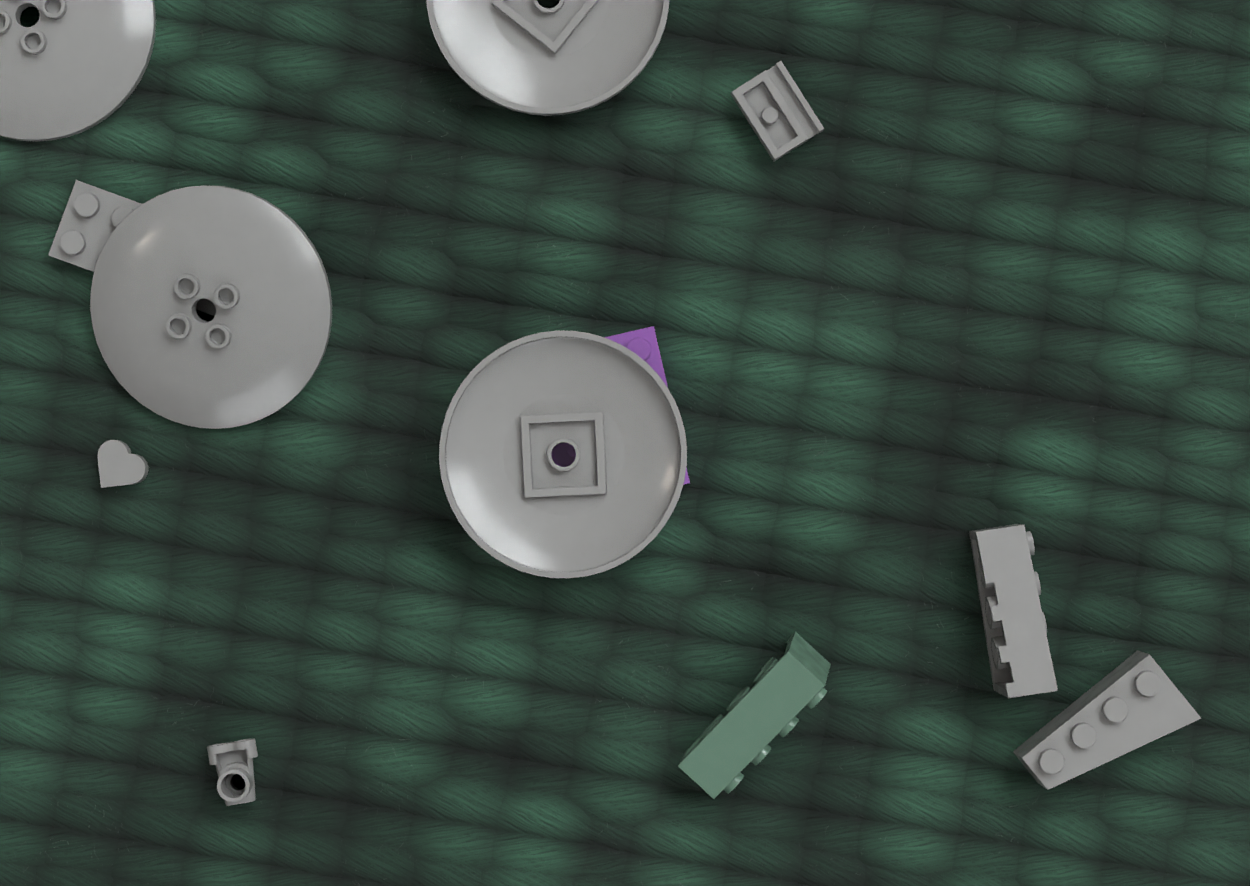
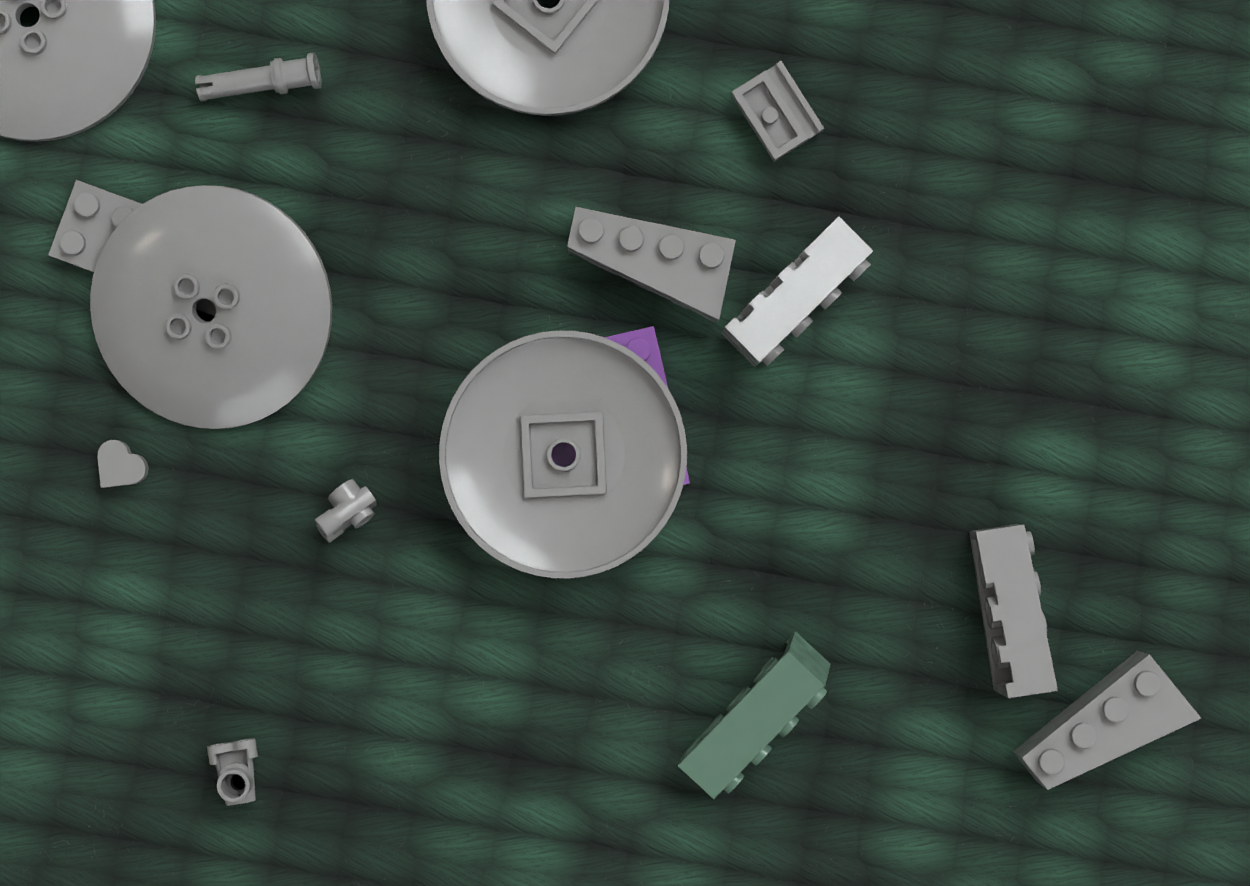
none -> light grey pin [195,52,322,101]
none -> light grey plate [314,479,377,543]
none -> light grey wedge [567,207,736,324]
none -> wedge [721,217,873,368]

